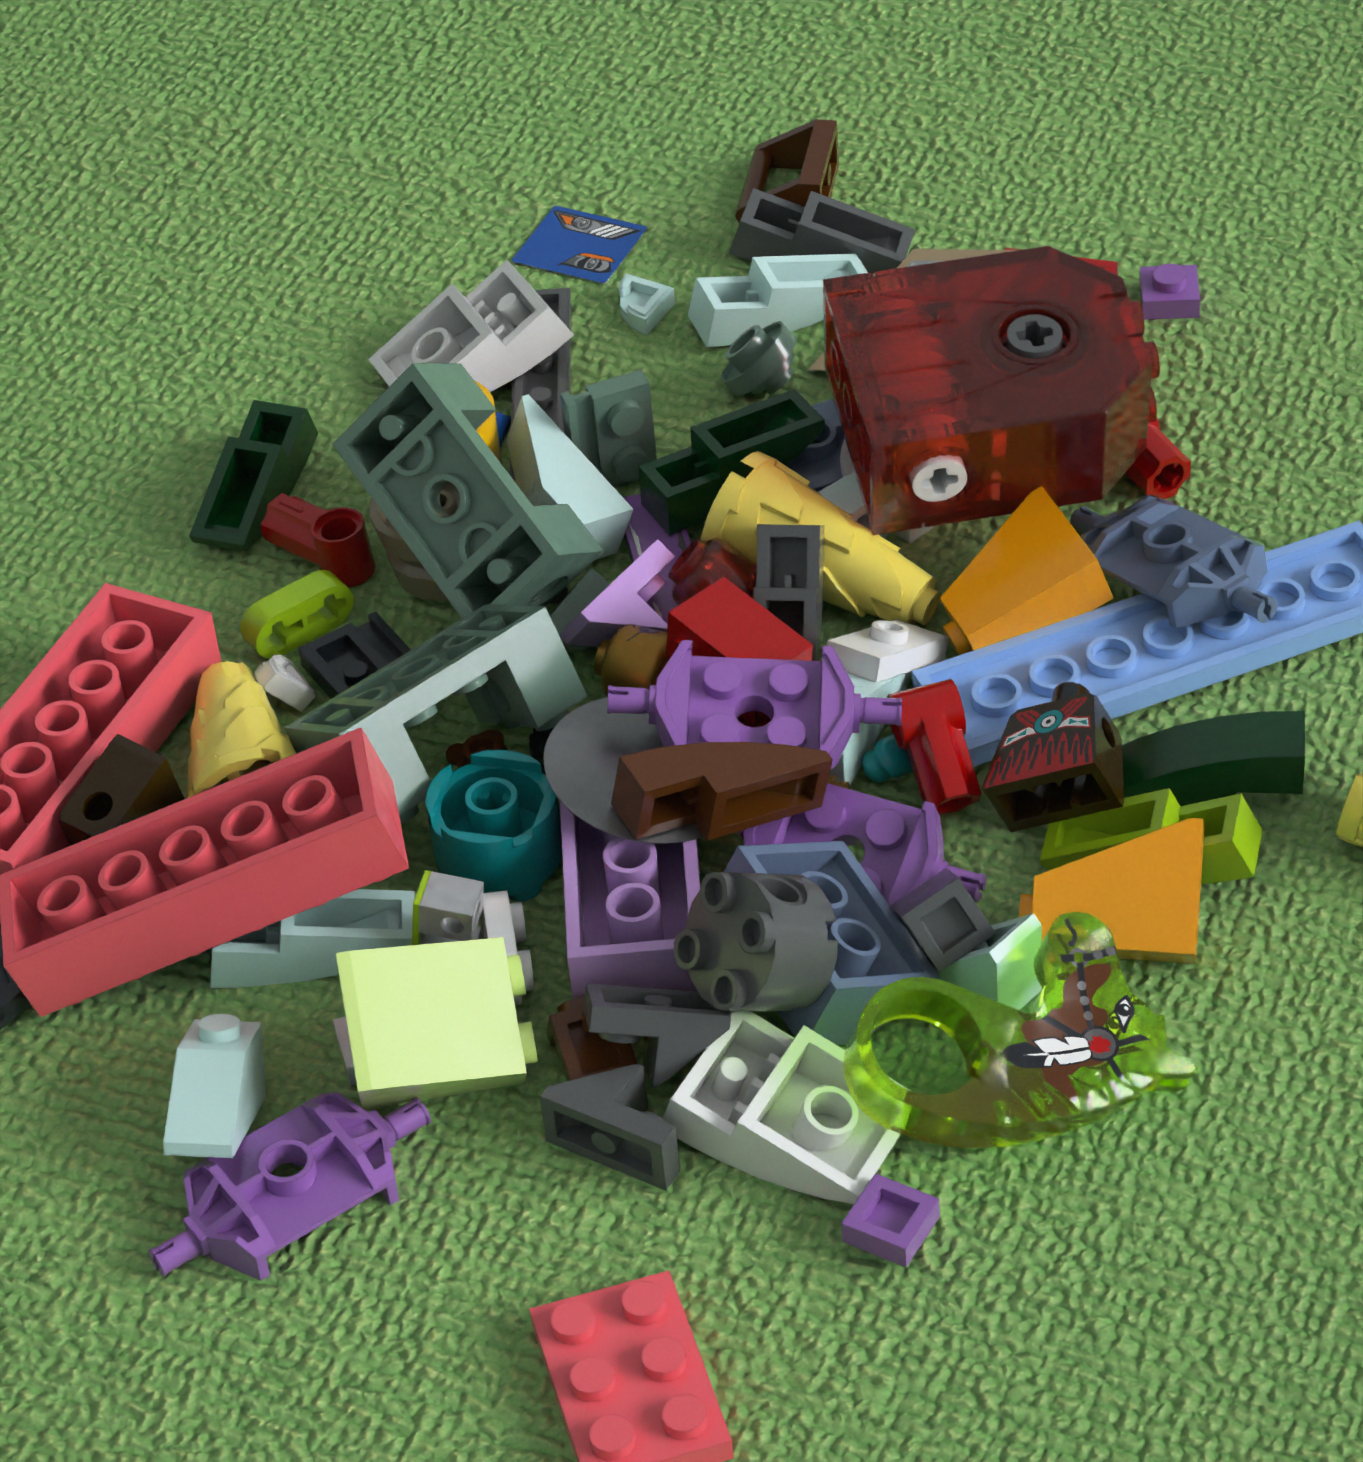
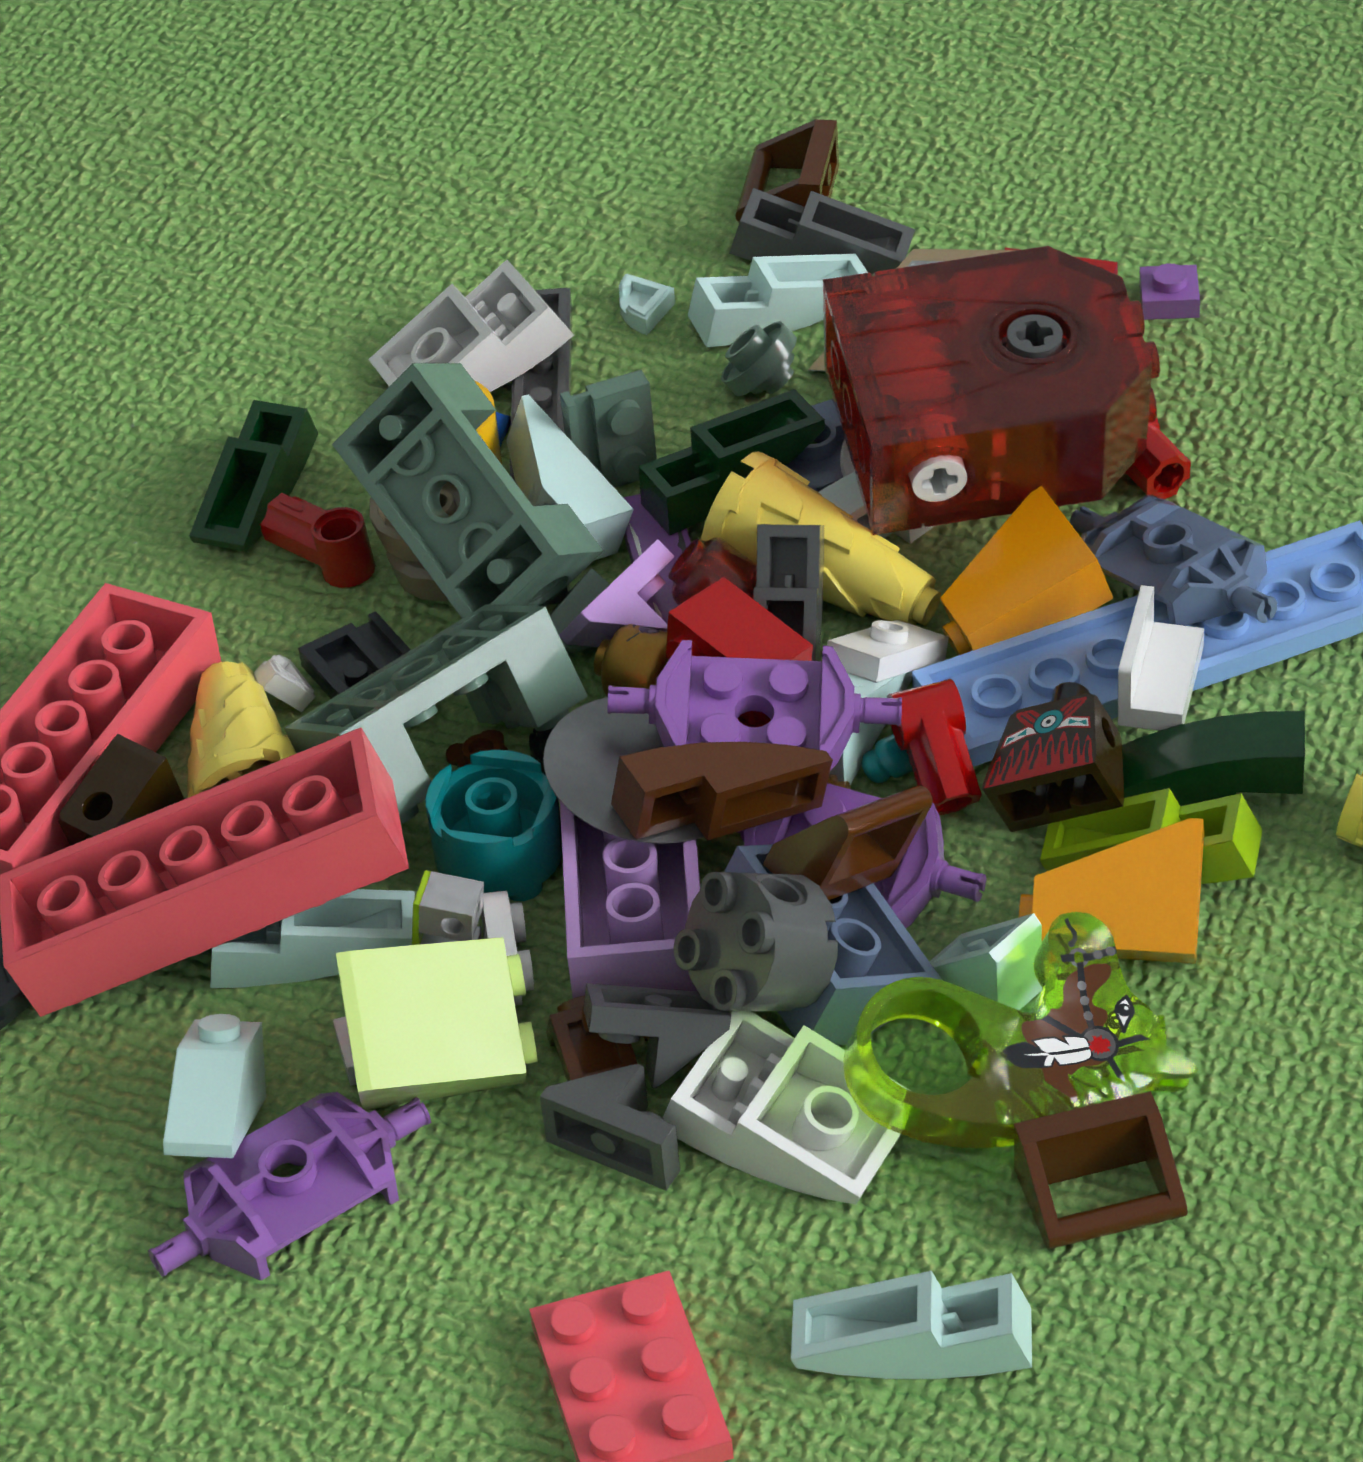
lime beam [240,570,354,659] -> none
blue sticker [512,206,647,283] -> none
medium lavender plate [841,1173,940,1267] -> none
dark grey brick [891,868,996,972] -> none
none -> reddish brown tile [763,785,932,900]
none -> light aqua slope [791,1271,1032,1379]
none -> reddish brown tile [1014,1091,1188,1250]
none -> white panel [1118,585,1204,731]

